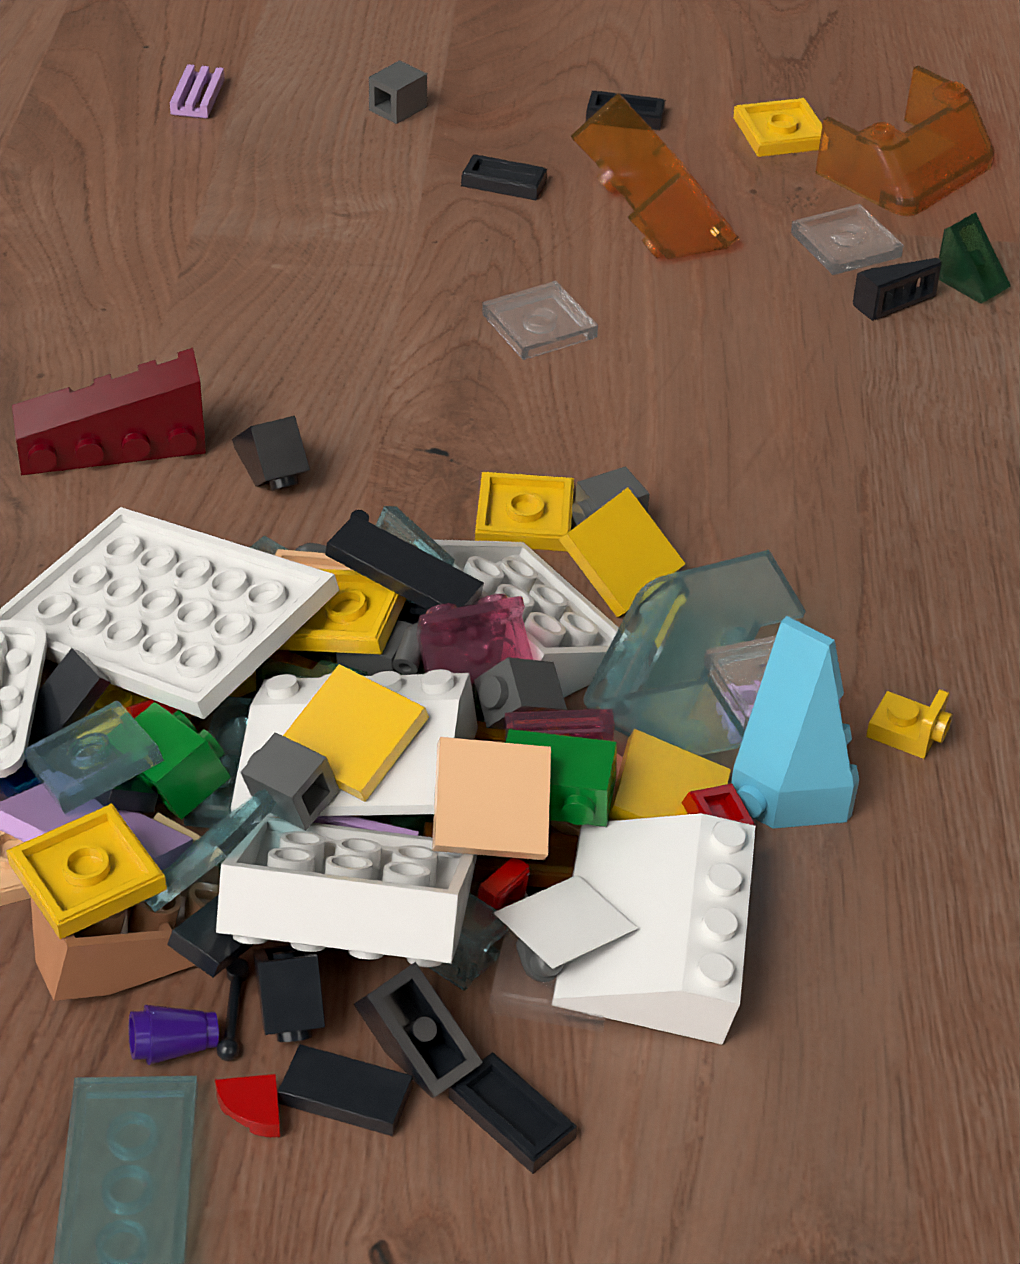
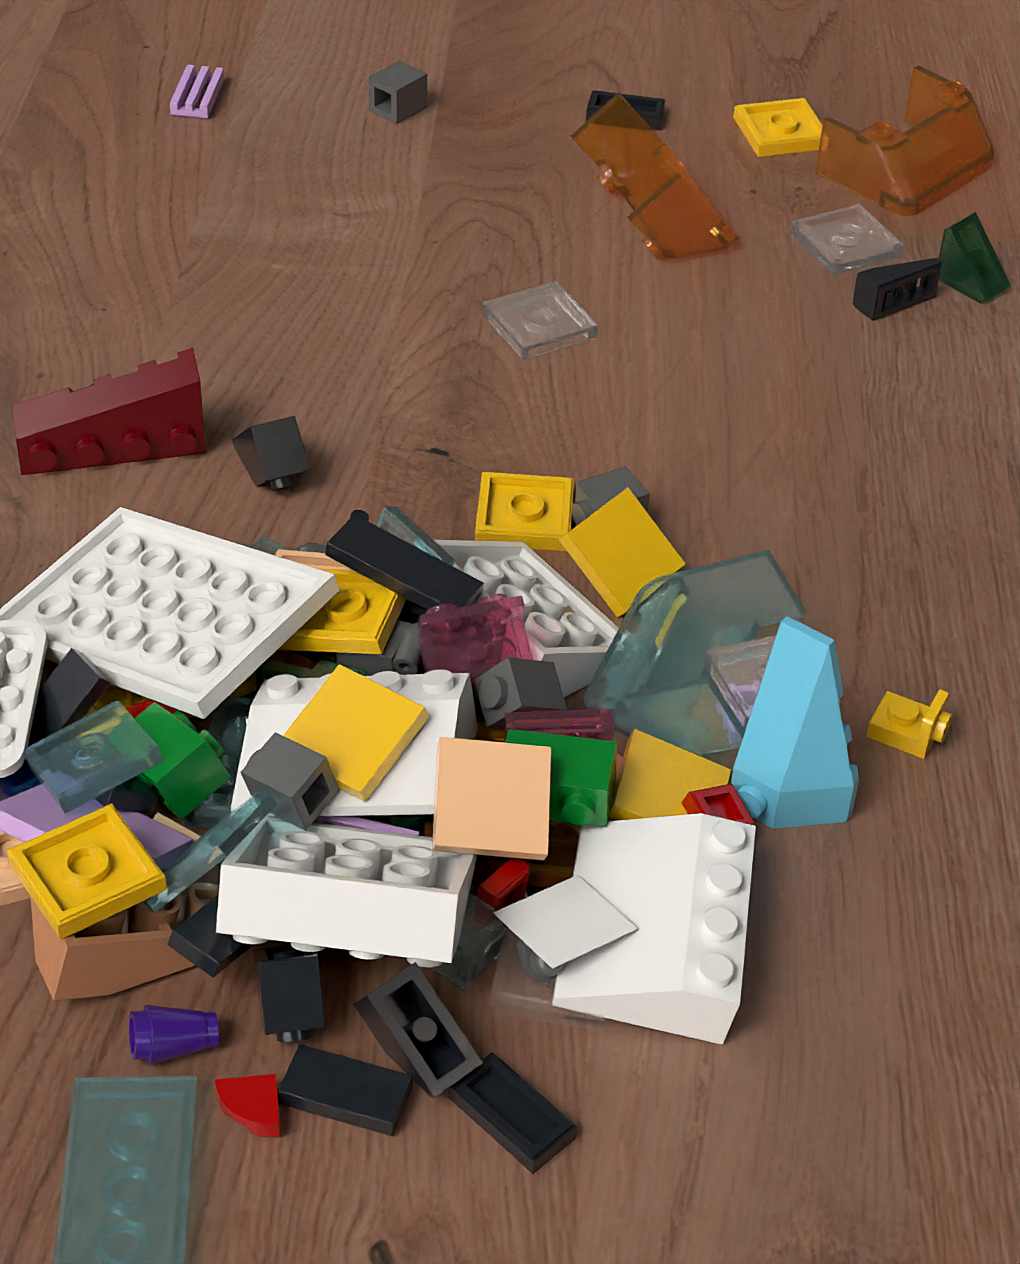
black hinge [216,958,250,1062] -> none
black tile [461,154,548,201] -> none

